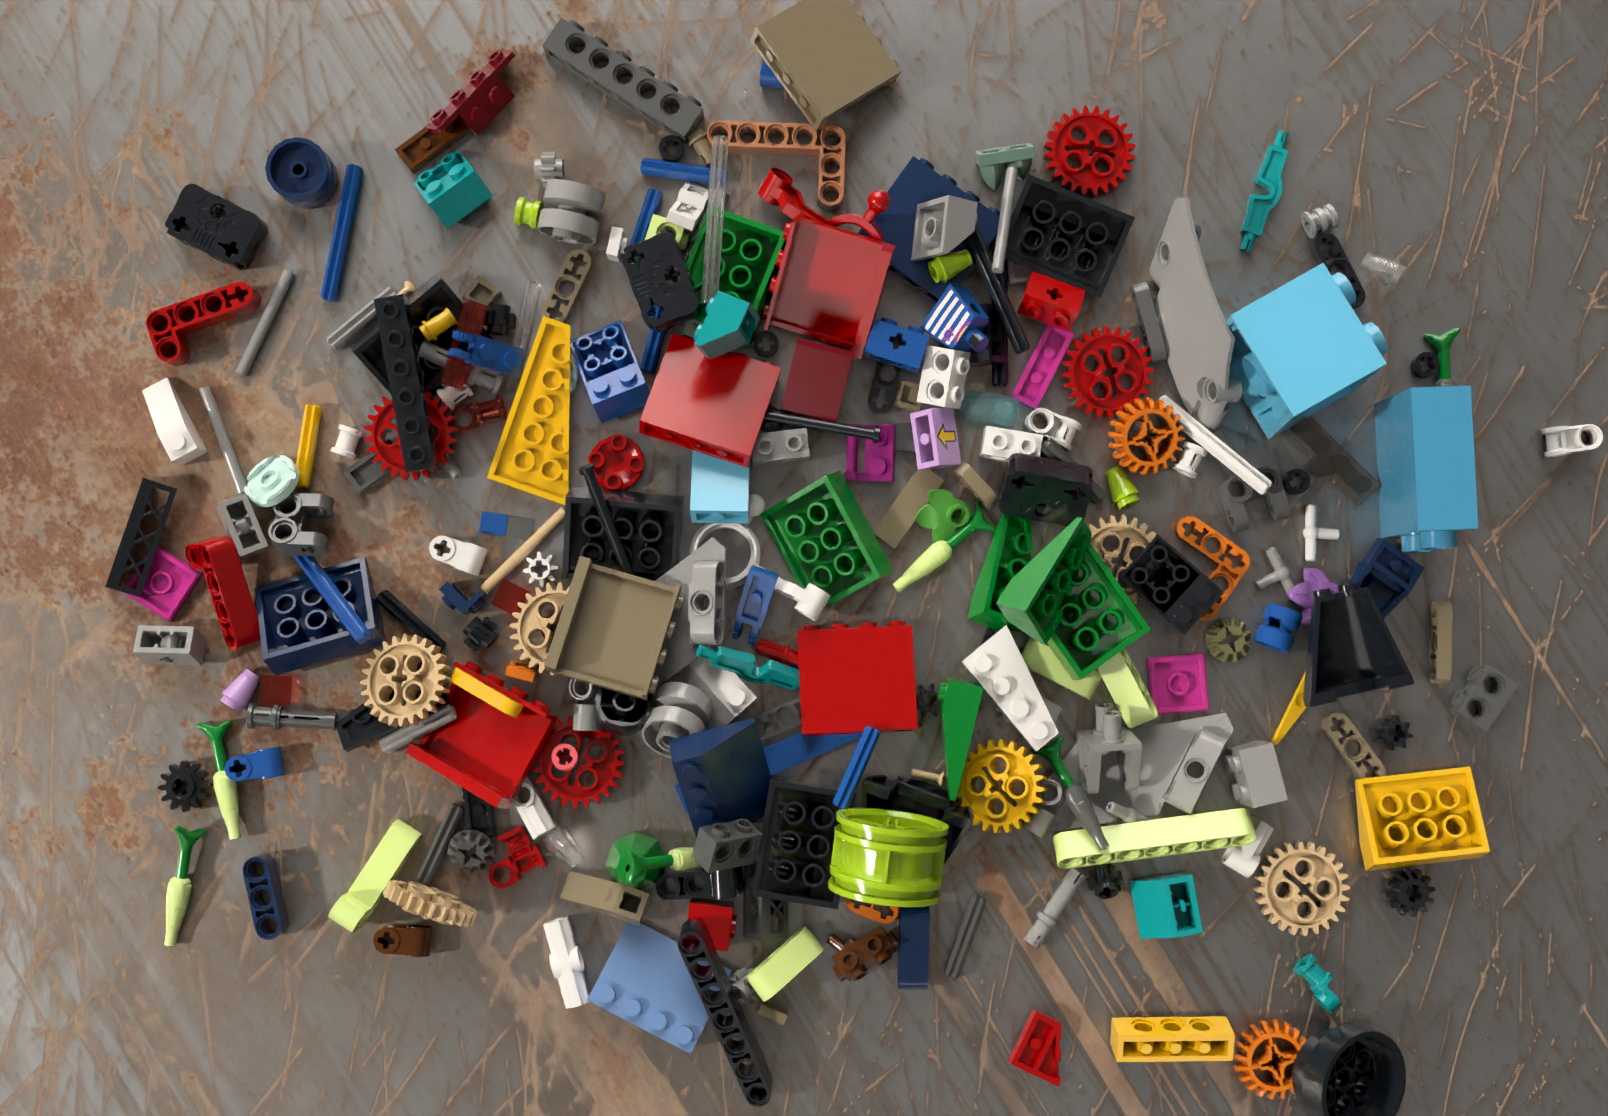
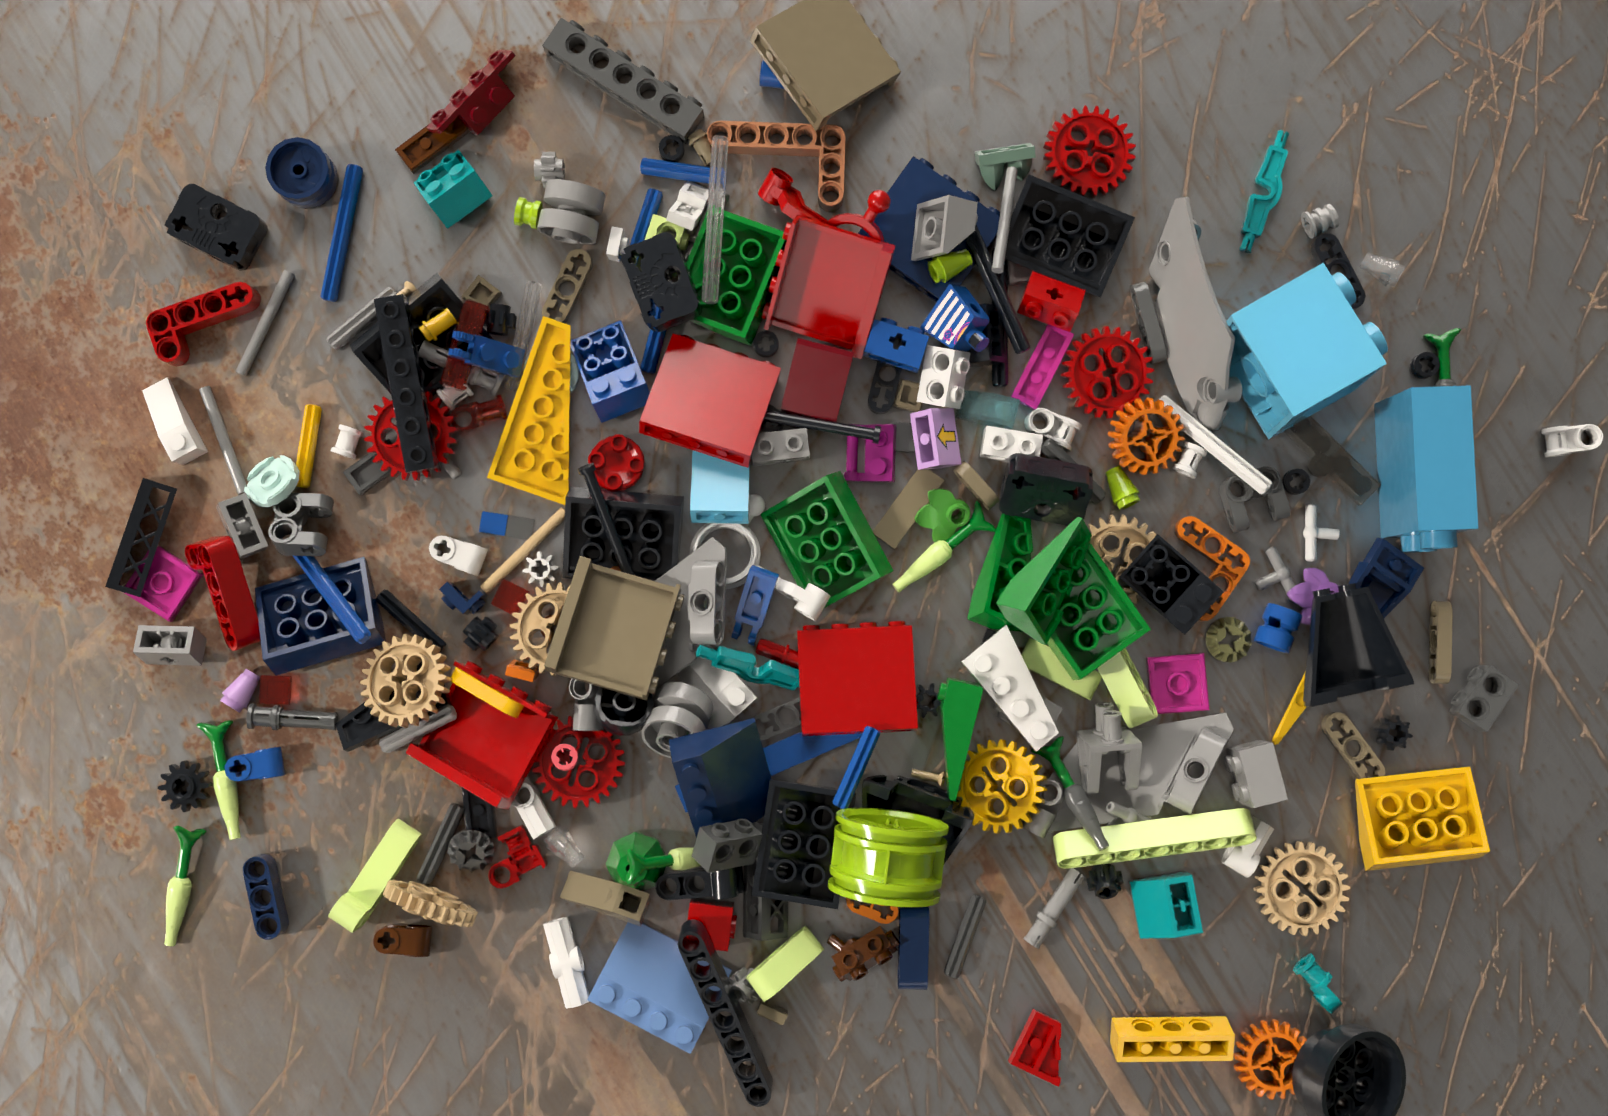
teal slope [694,290,760,359] -> none
black gear [1383,867,1436,917] -> none

